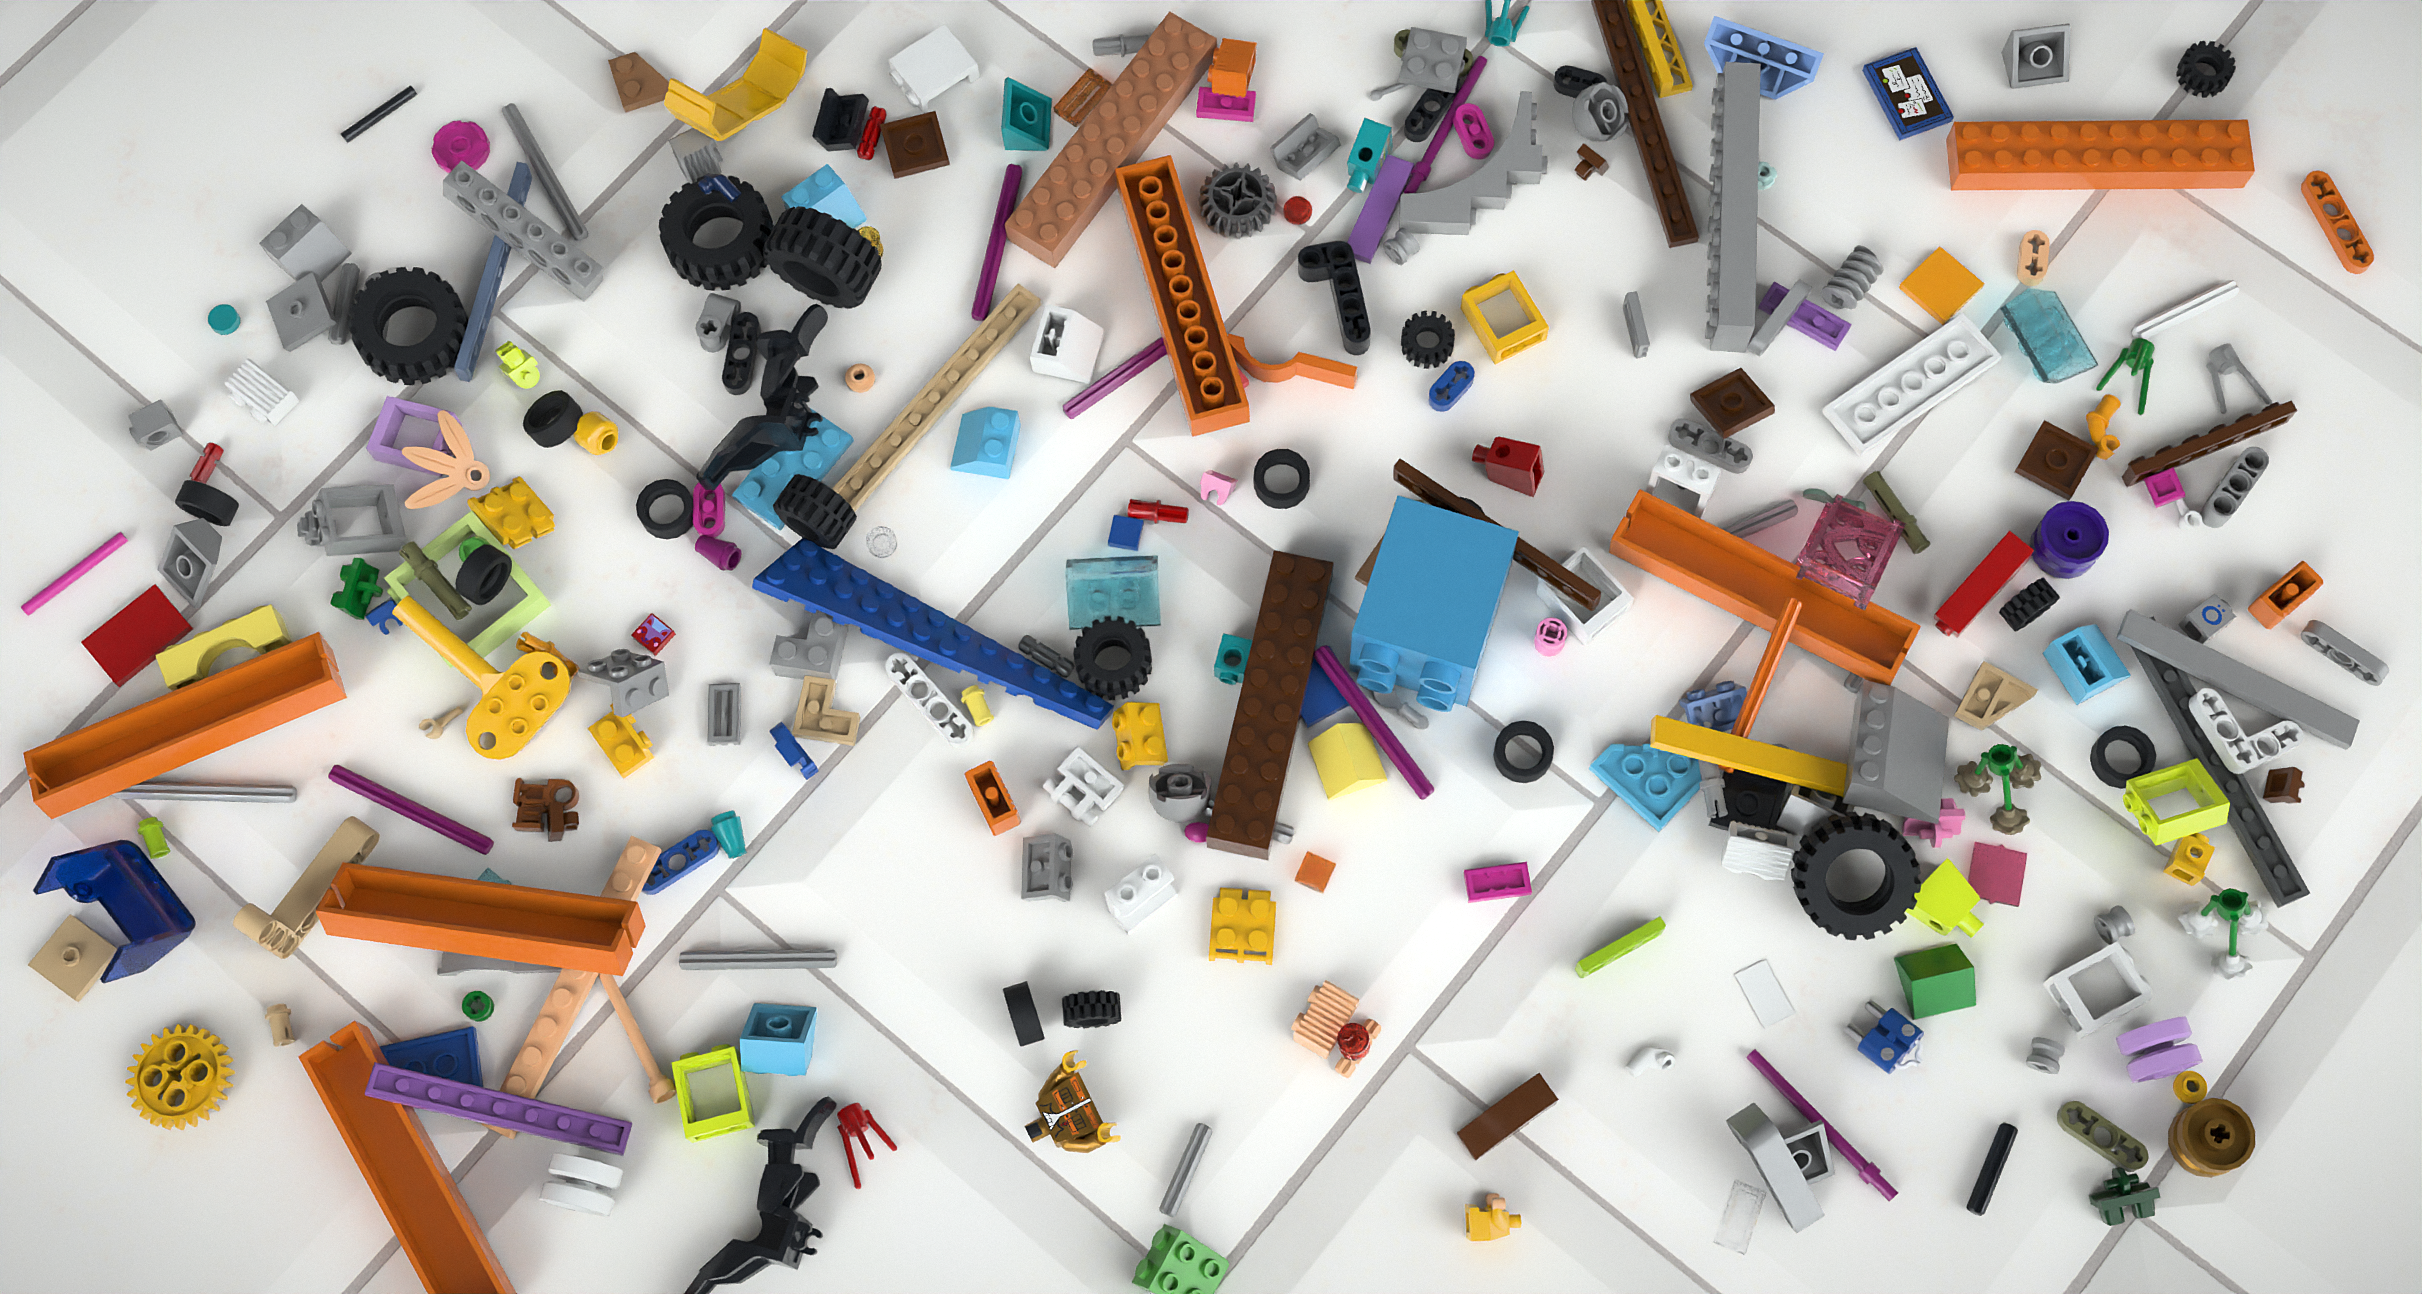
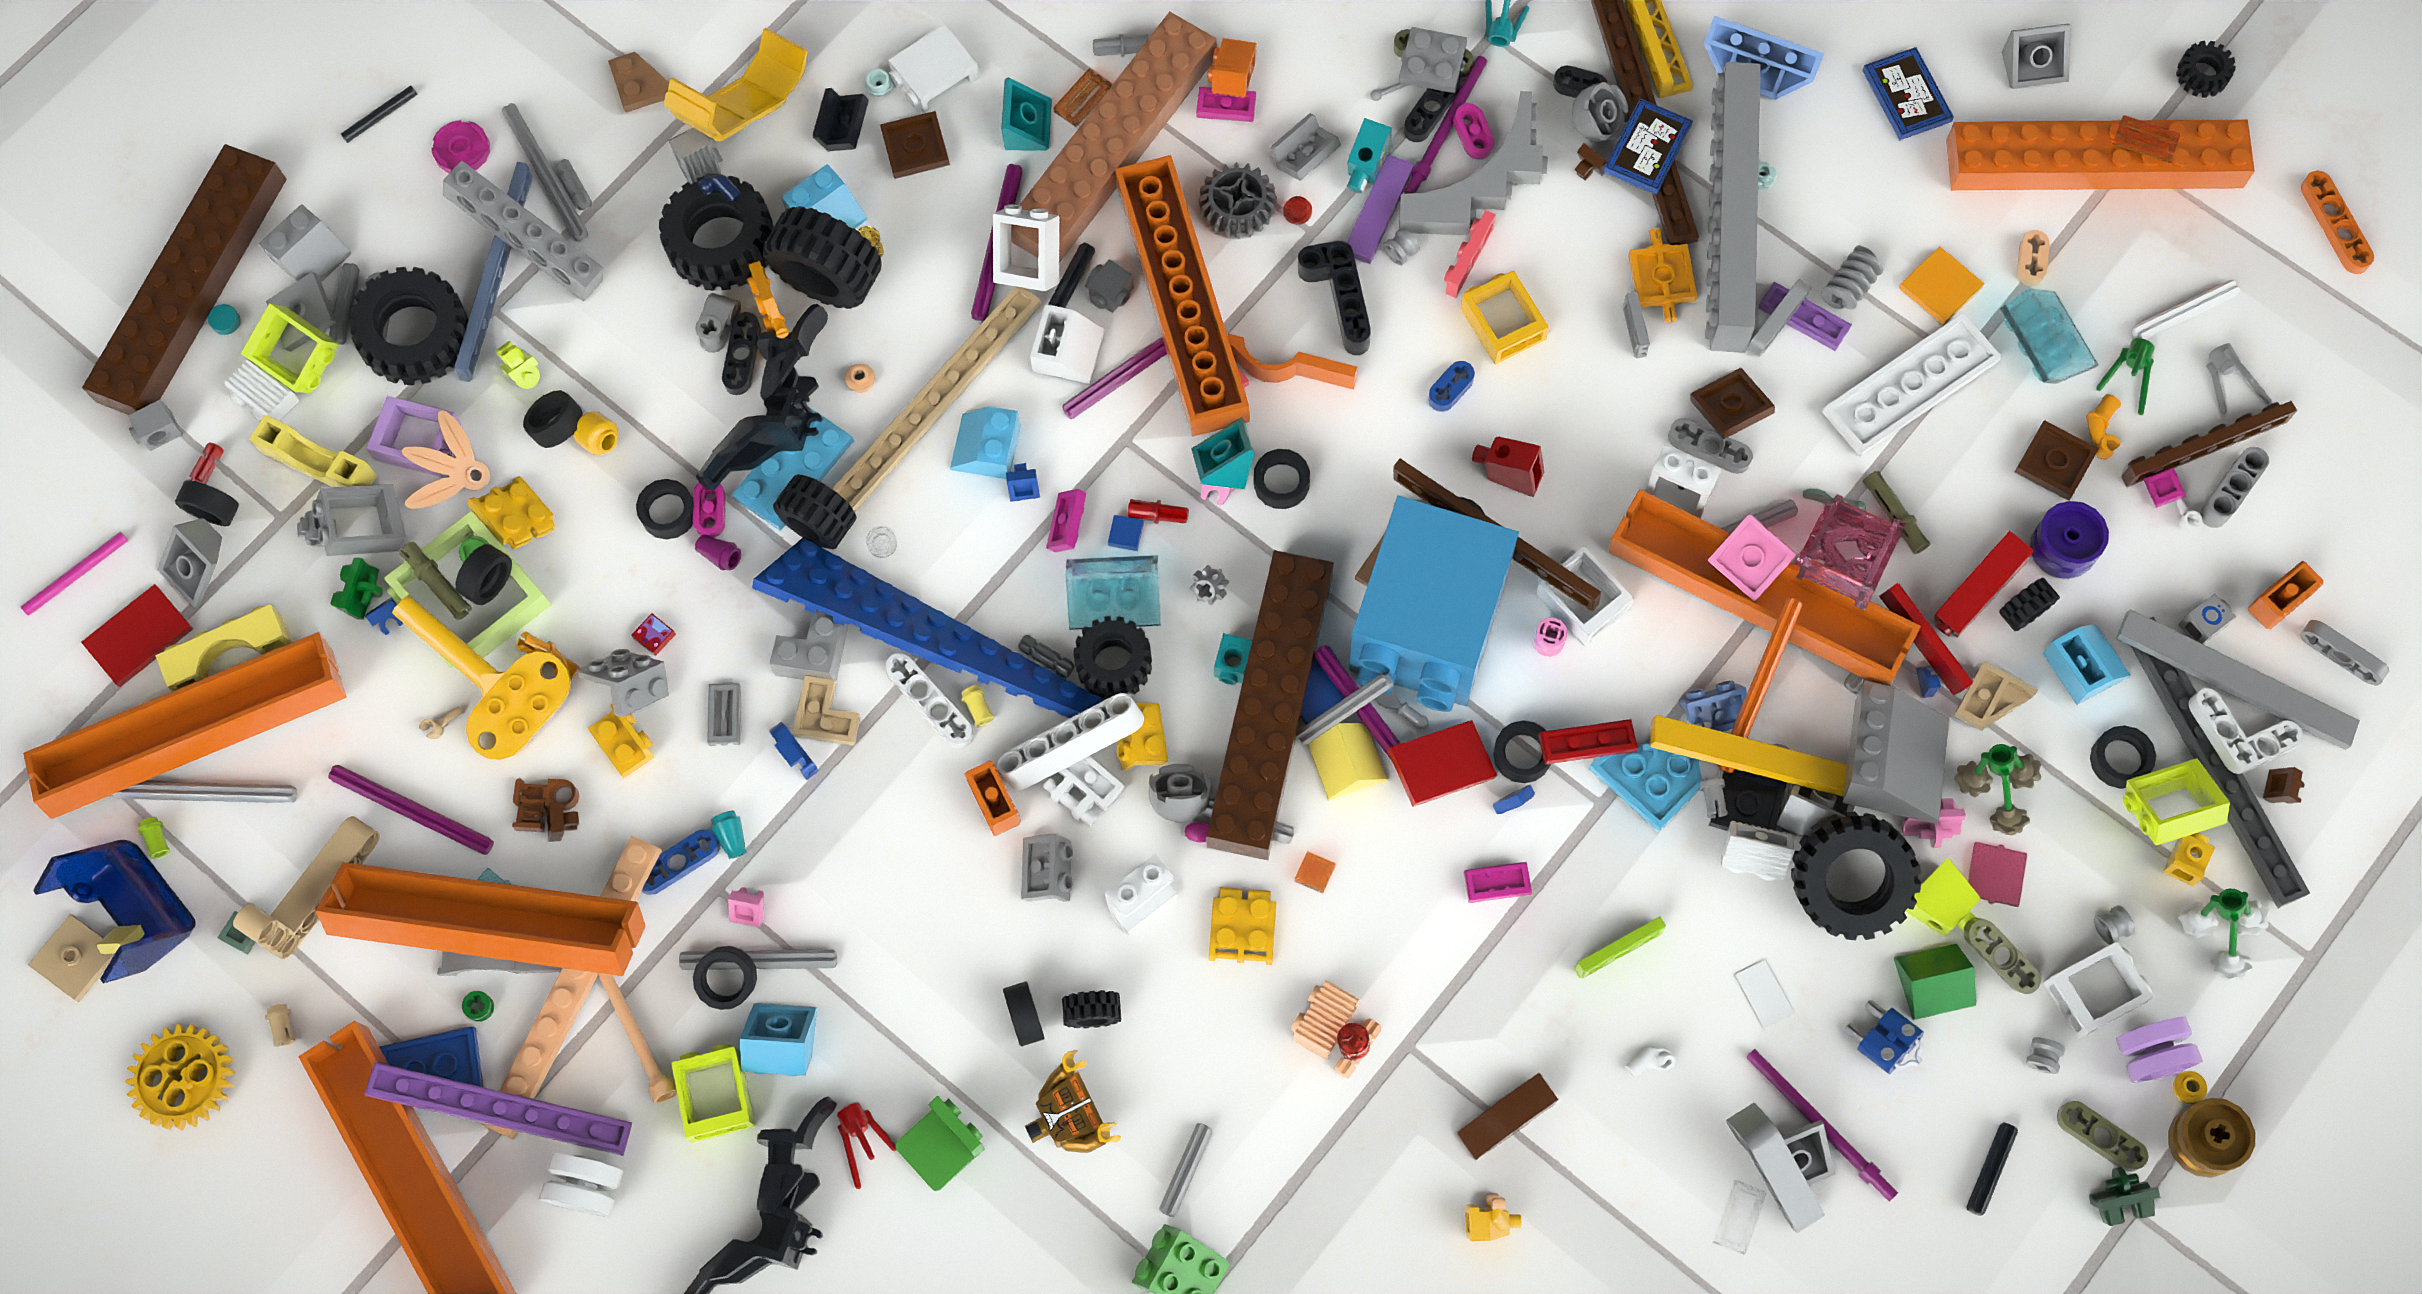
red axle [857,106,887,161] -> none
black tyre [1401,310,1455,369] -> none
none -> reddish brown brick [82,144,287,415]
none -> light yellow tile [96,925,145,954]
none -> sand green tile [217,911,256,955]
none -> neon yellow window [241,303,339,393]
none -> light yellow arch [249,415,377,487]
none -> light grey axle [555,159,592,210]
none -> black tyre [693,946,757,1010]
none -> bright pink tile [728,887,764,927]
none -> light orange plate [747,261,789,338]
none -> light aqua plate [865,69,893,96]
none -> bright green bracket [895,1096,985,1192]
none -> white window [993,205,1059,291]
none -> white beam [996,693,1144,790]
none -> blue tile [1006,463,1040,502]
none -> dark pink plate [1046,489,1087,552]
none -> black axle [1048,242,1095,308]
none -> dark grey brick [1085,259,1134,313]
none -> light grey gear [1189,565,1229,605]
none -> teal slope [1191,417,1254,489]
none -> light grey axle [1297,672,1394,745]
none -> red tile [1388,720,1497,807]
none -> coral plate [1444,210,1496,298]
none -> blue tile [1492,784,1535,814]
none -> red tile [1538,719,1638,765]
none -> tile [1604,99,1693,195]
none -> light orange plate [1628,228,1697,323]
none -> bright pink plate [1707,514,1797,602]
none -> red tile [1879,583,1973,696]
none -> blue tile [1916,666,1941,698]
none -> olive beam [1963,918,2041,994]
none -> clear orange tile [2112,115,2180,163]

